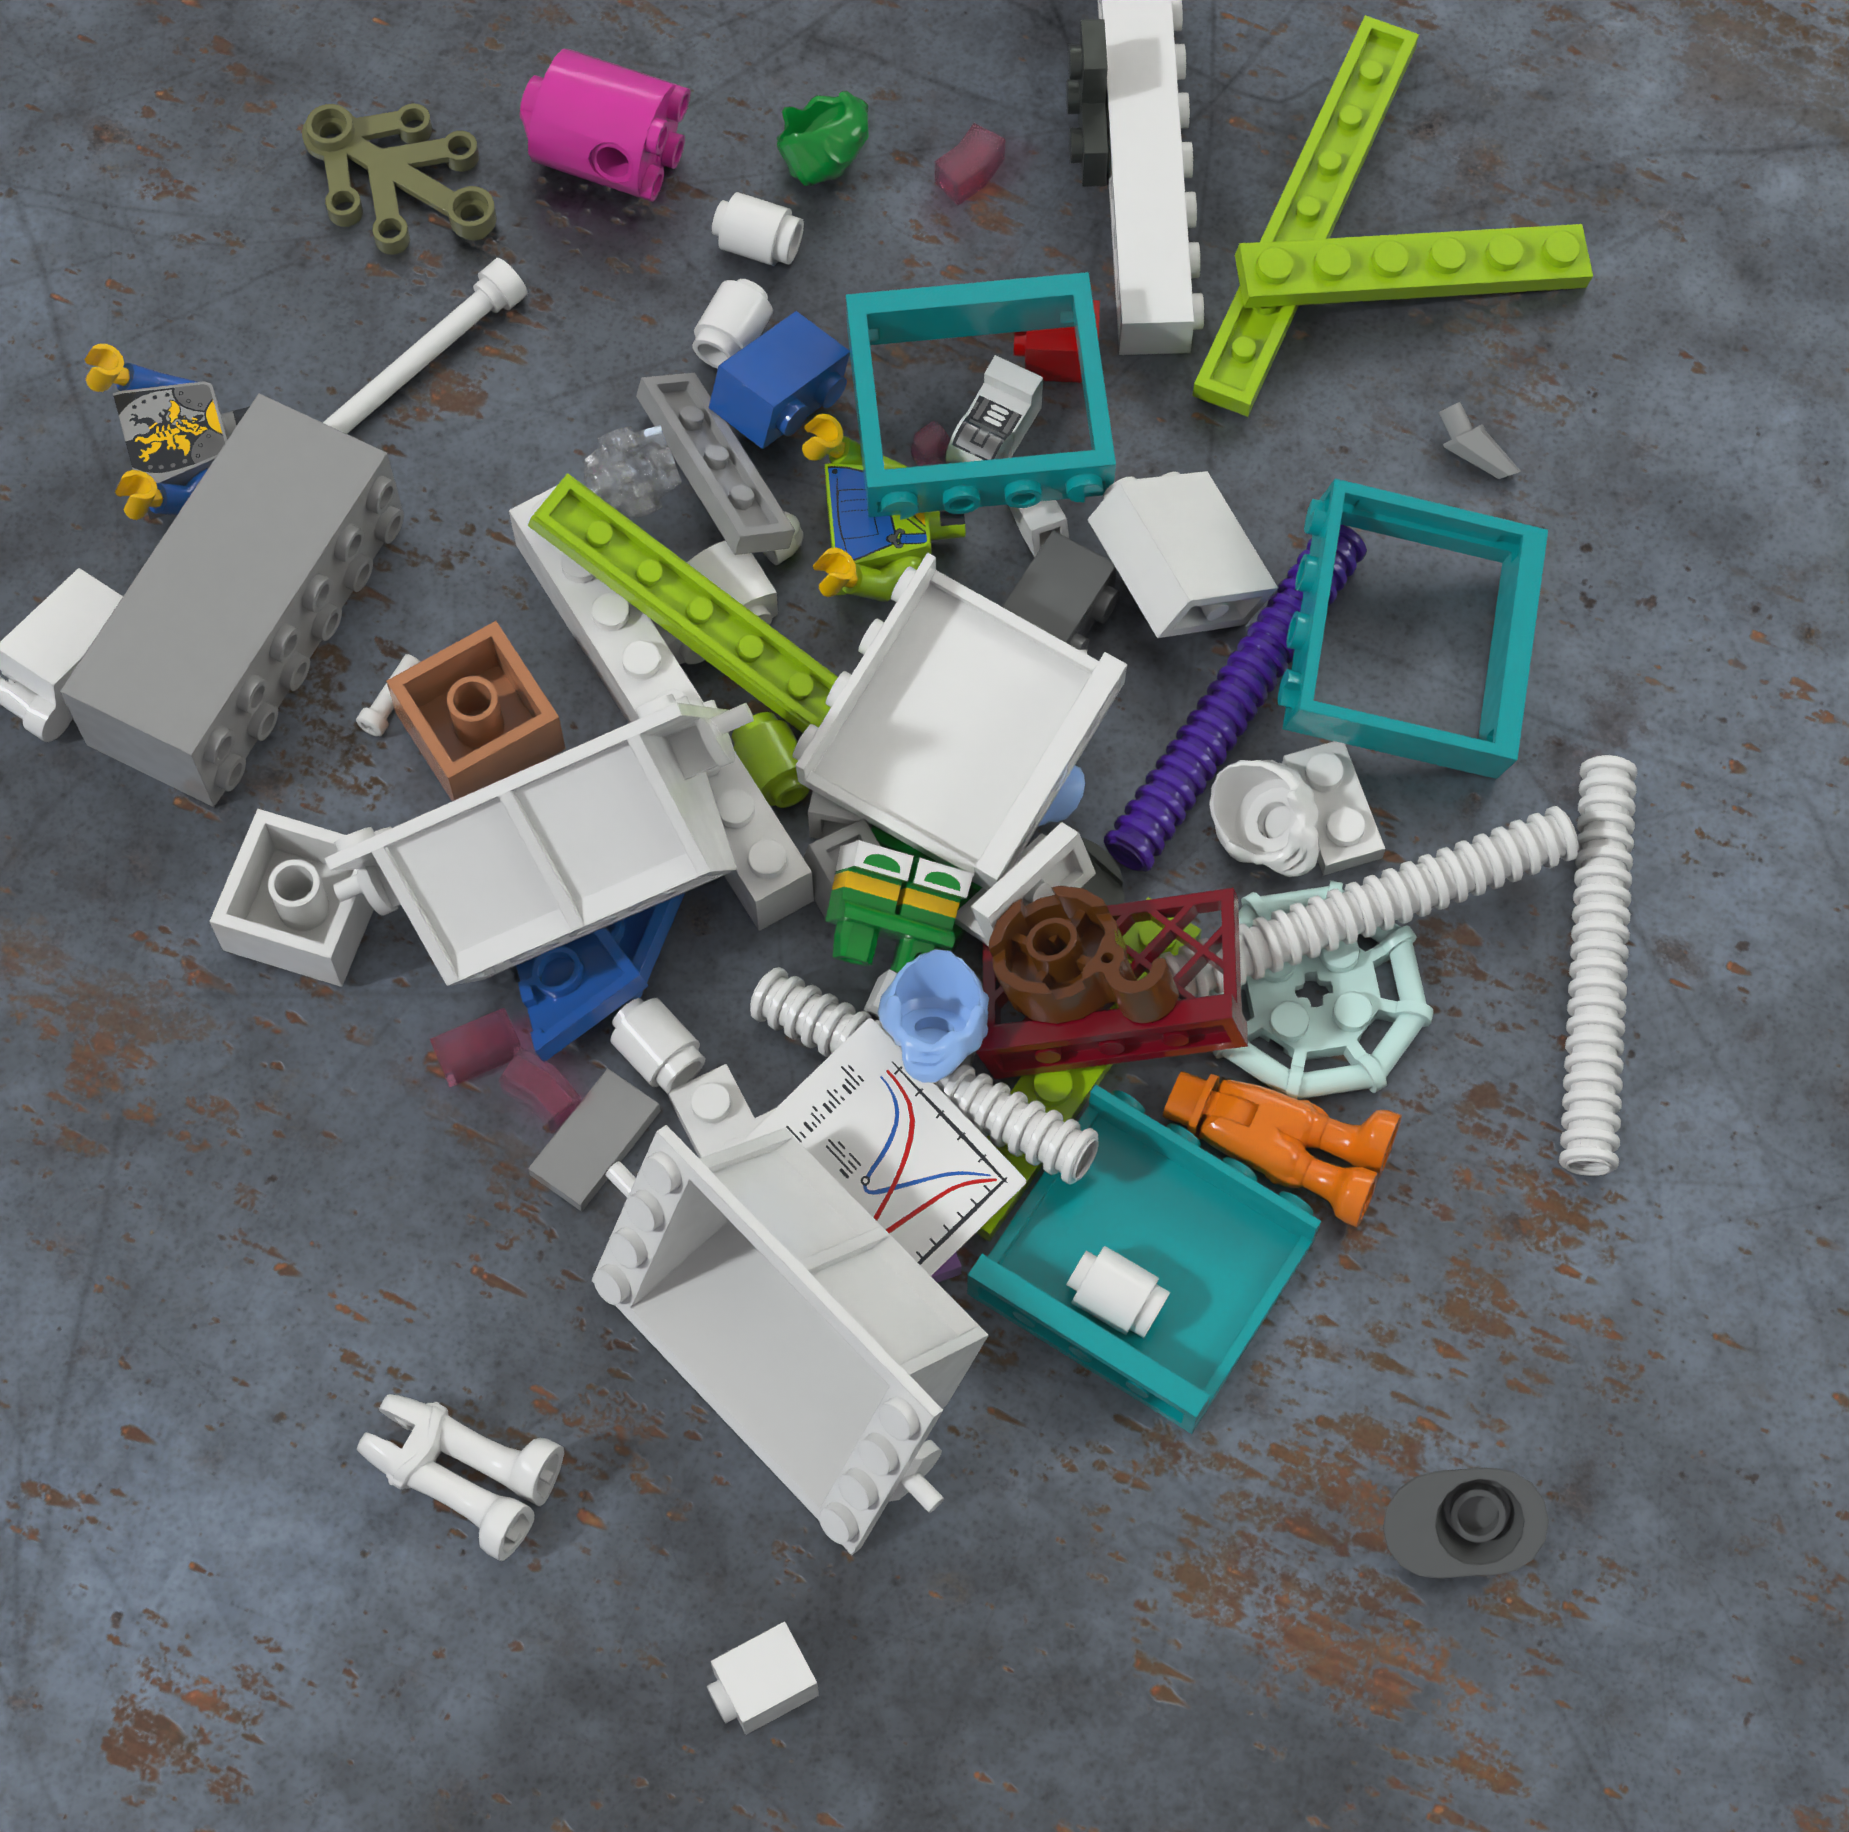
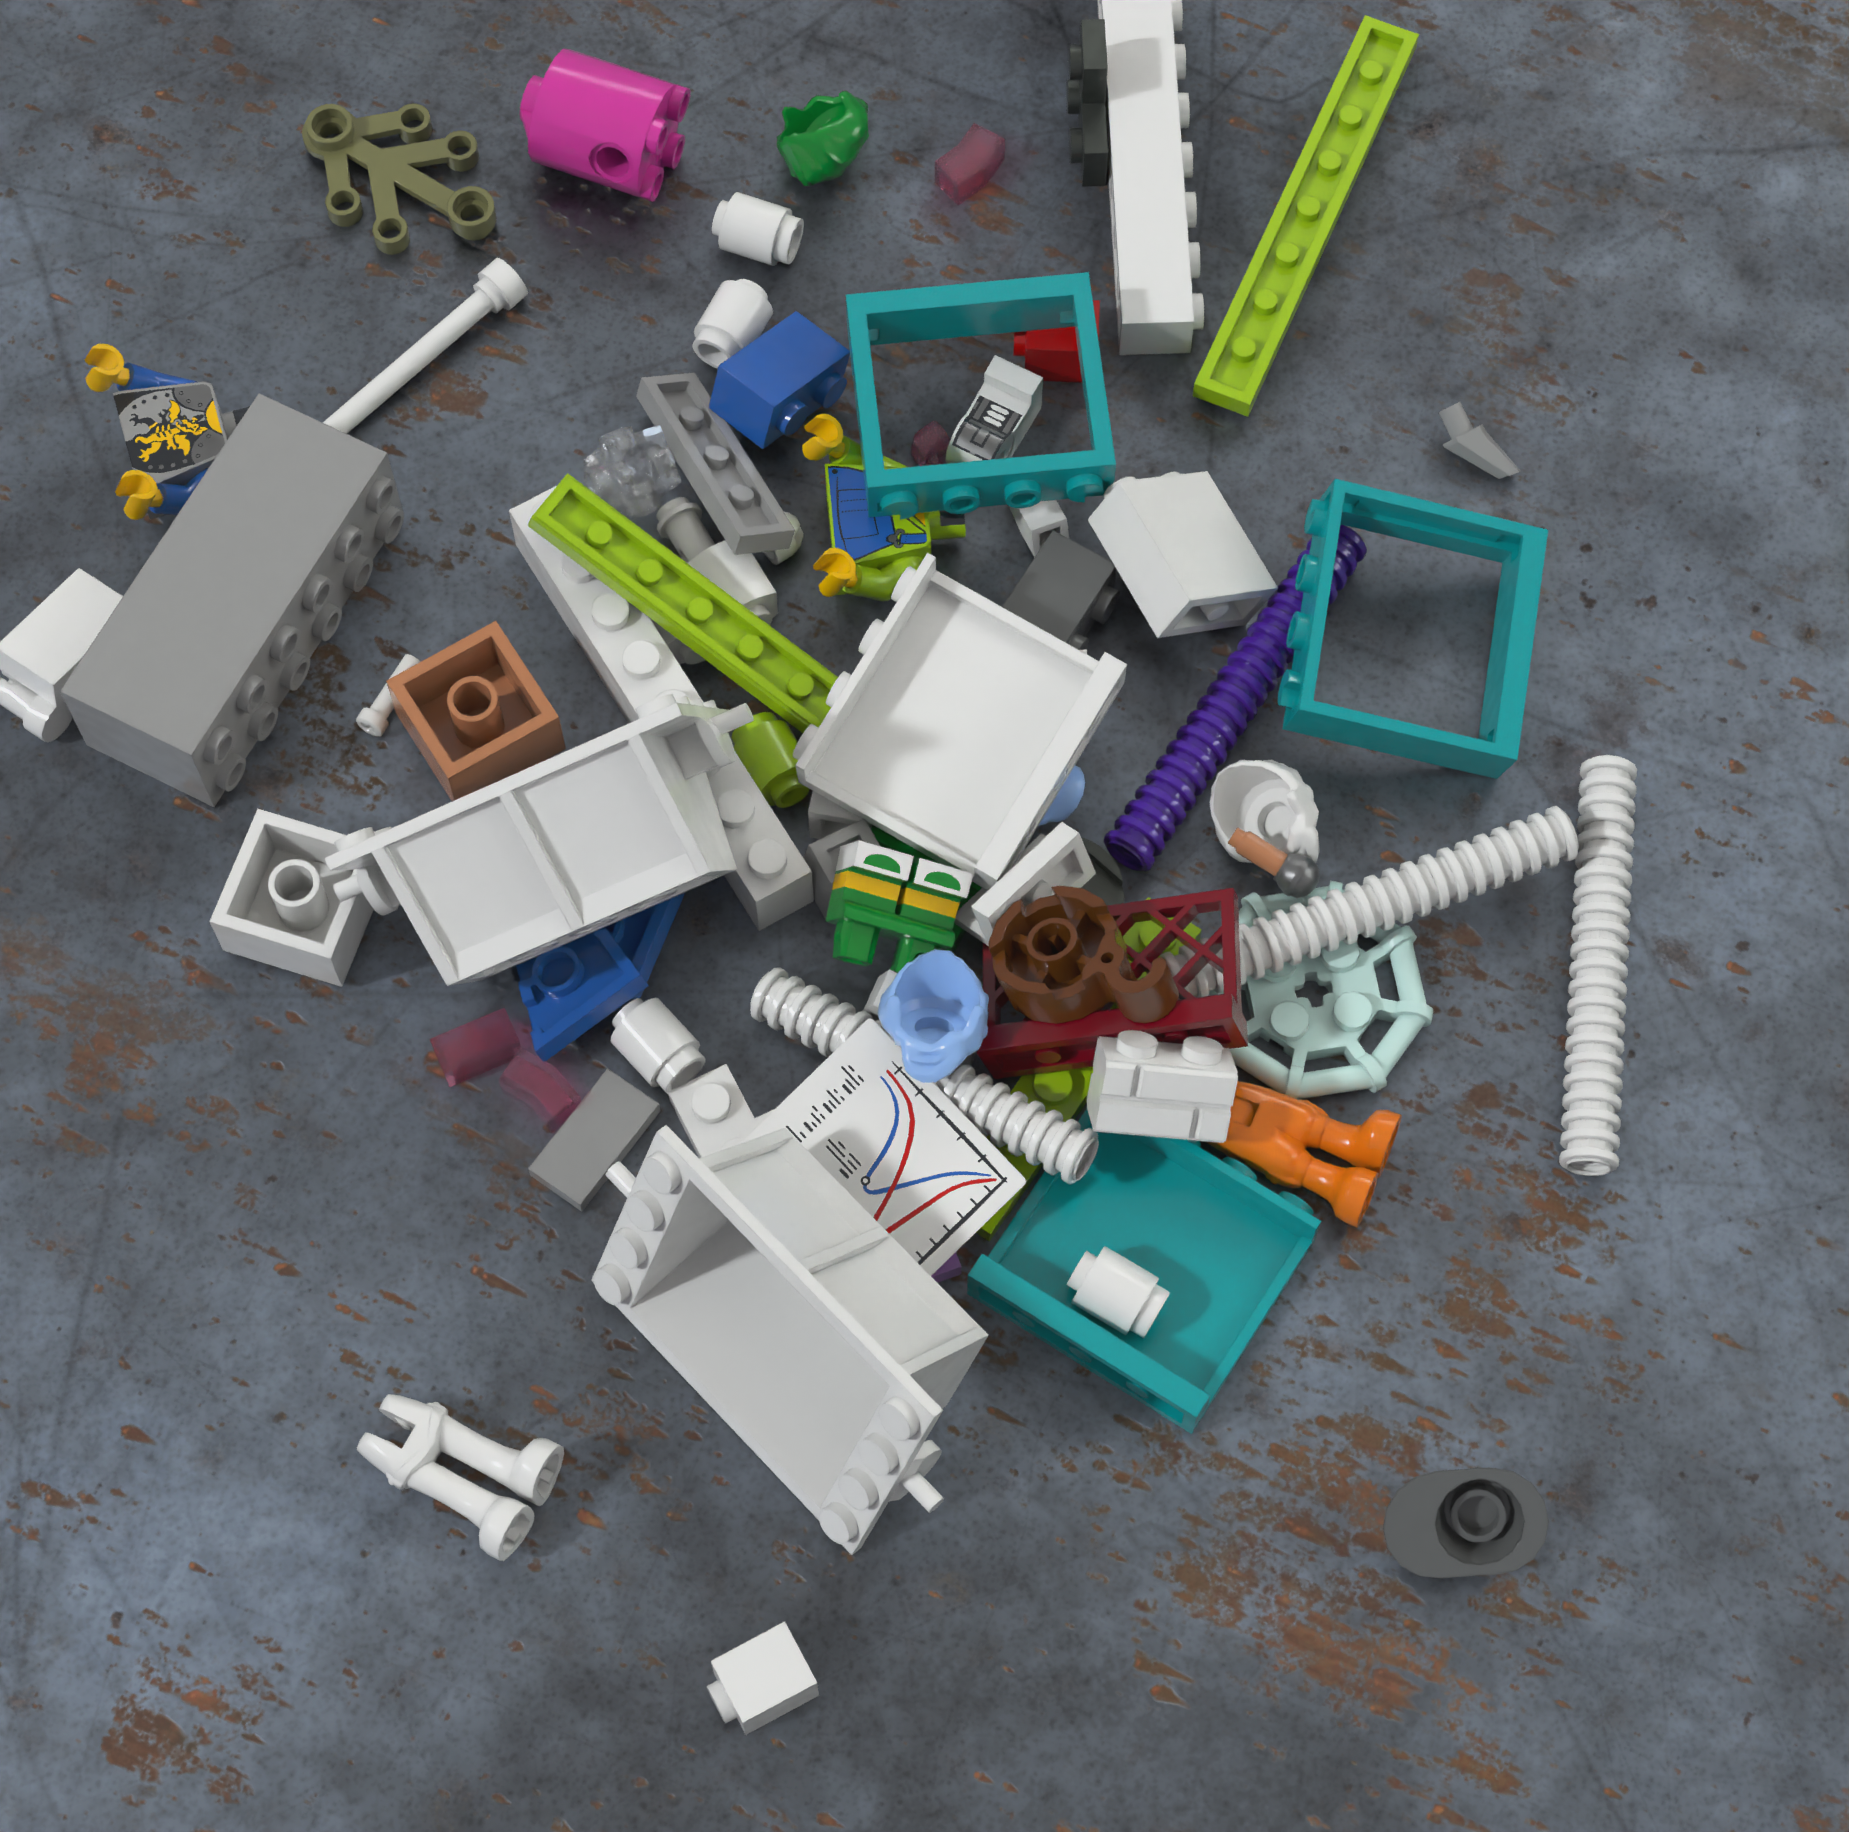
lime plate [1235,224,1593,308] -> none
white plate [1282,741,1385,876] -> none
none -> white pin [656,497,715,562]
none -> white brick [1087,1030,1238,1143]
none -> piece [1228,827,1319,898]

